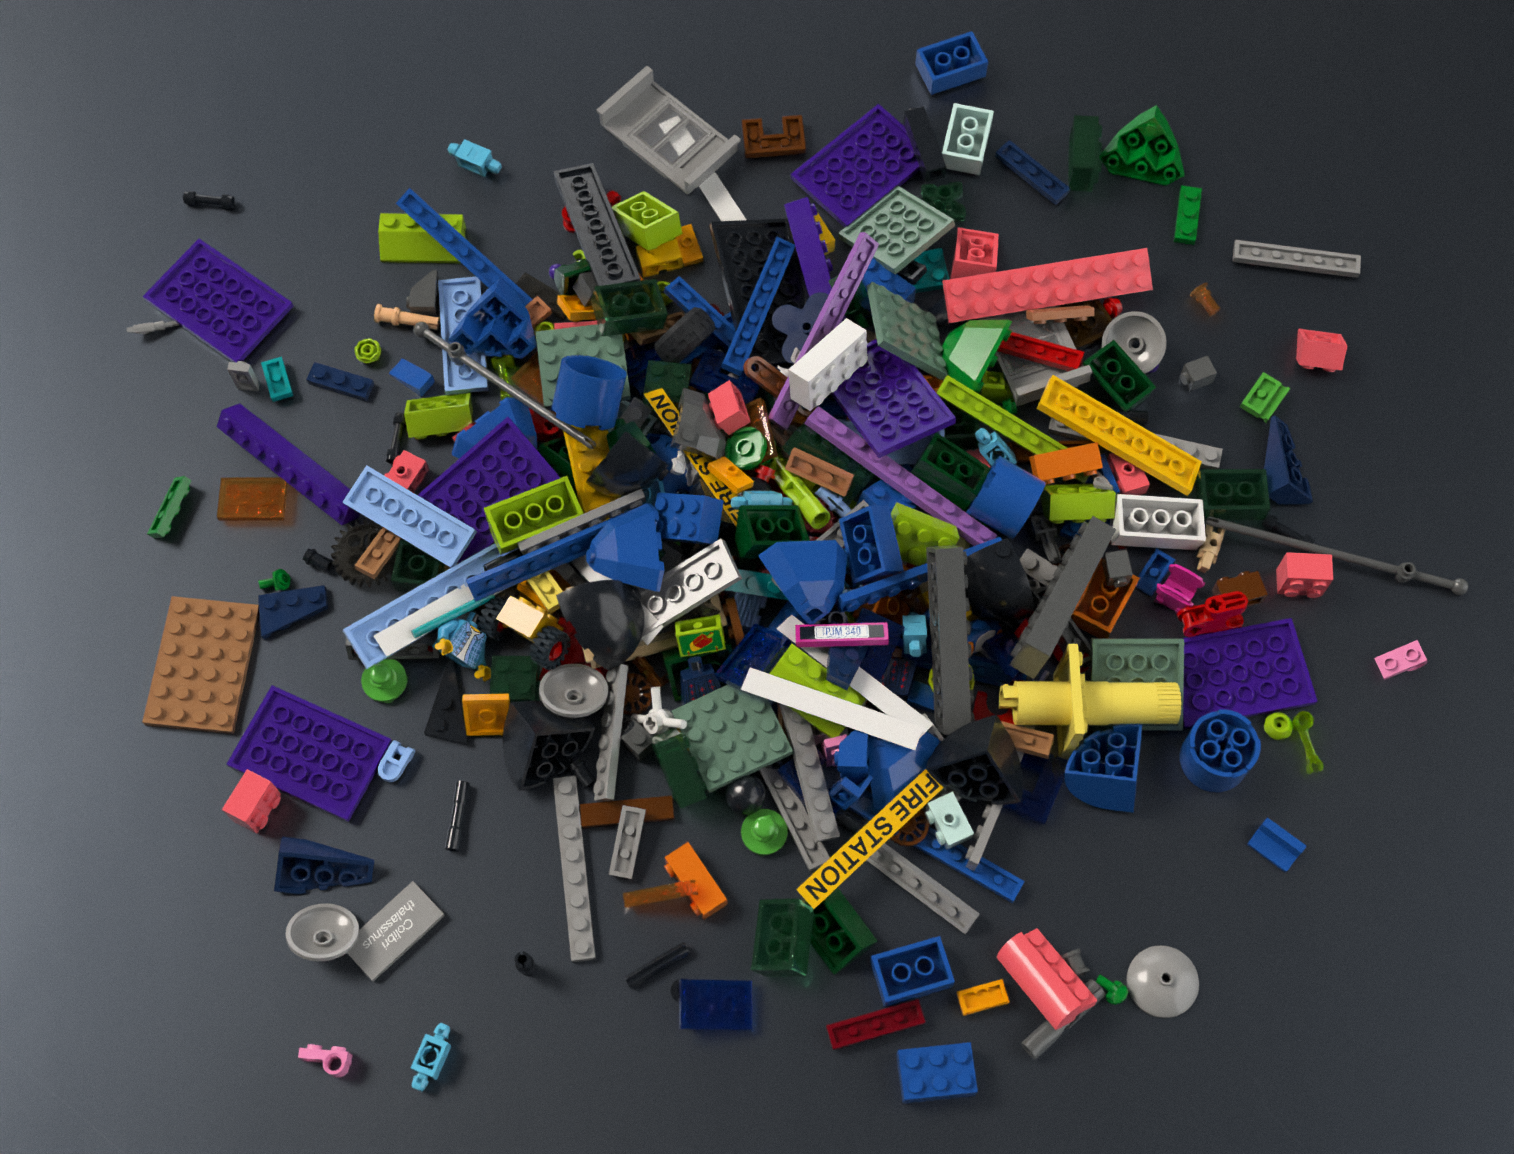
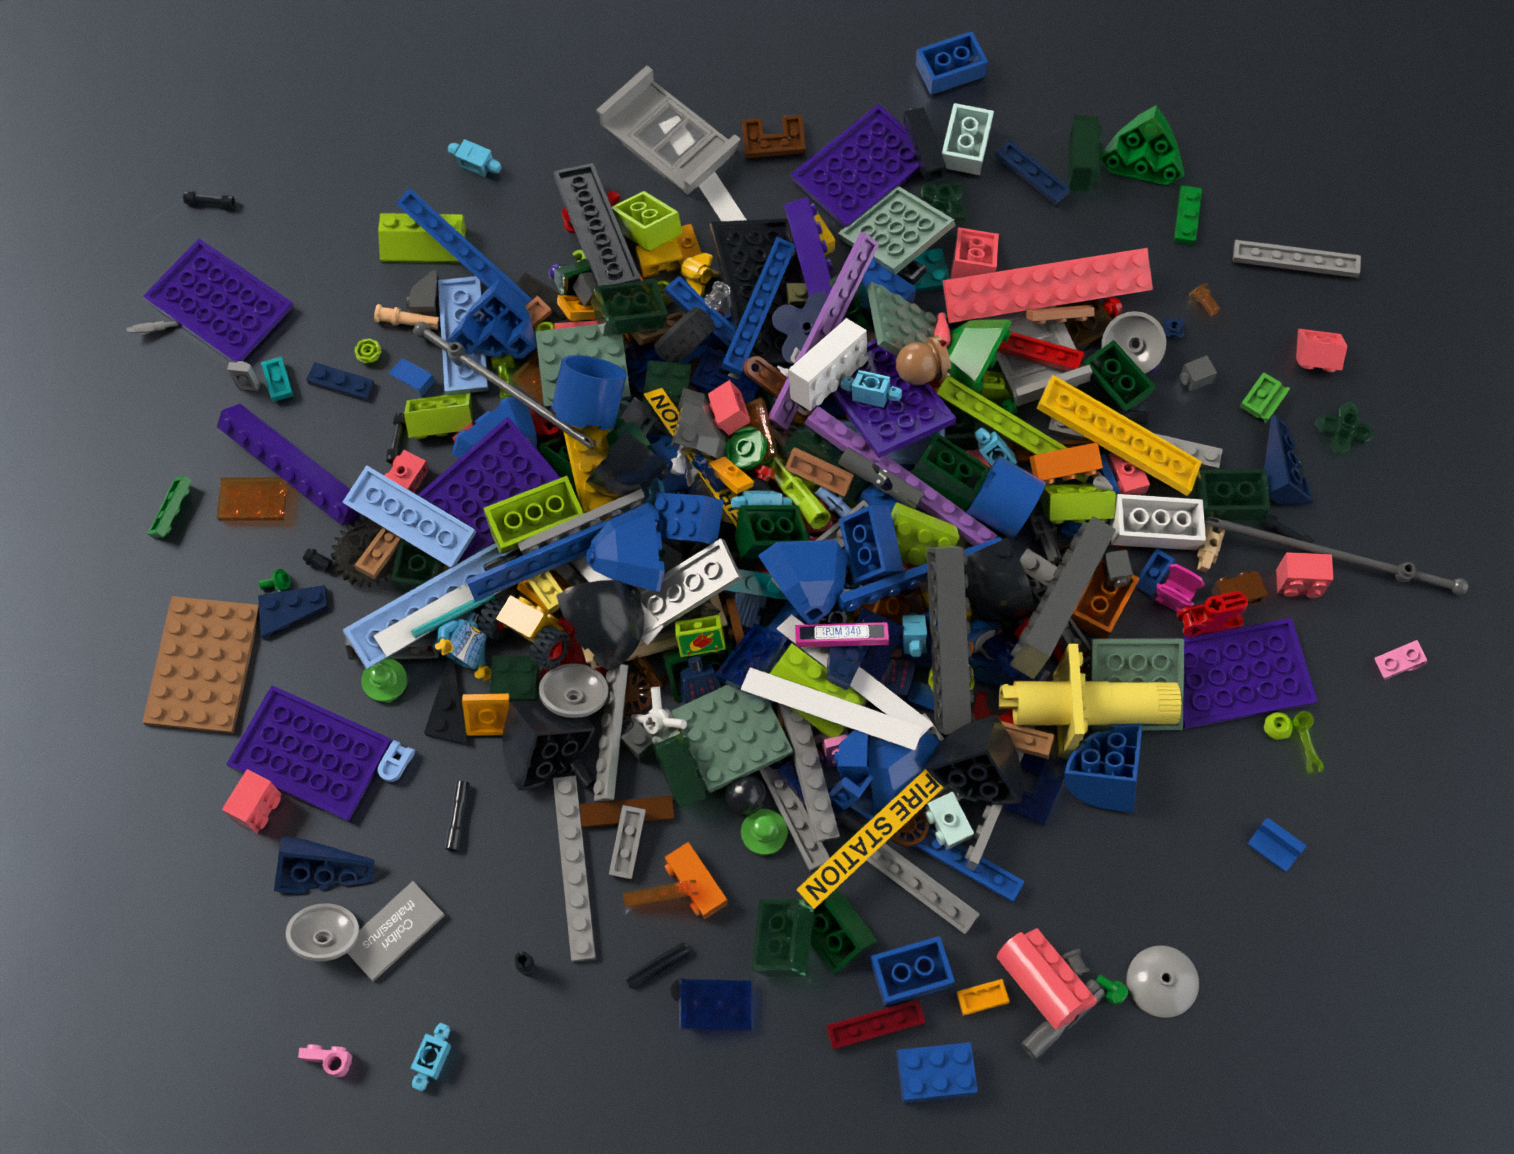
blue brick [1179,709,1261,792] -> none
none -> yellow brick [681,253,720,296]
none -> clear blue piece [691,453,725,492]
none -> clear bush [704,281,731,310]
none -> olive plate [784,283,809,306]
none -> dark grey piece [838,447,925,509]
none -> medium azure piece [841,370,902,407]
none -> medium nougat tile [896,335,951,386]
none -> coral piece [934,313,951,348]
none -> dark blue plate [1163,318,1184,339]
none -> clear green plant [1314,401,1375,456]

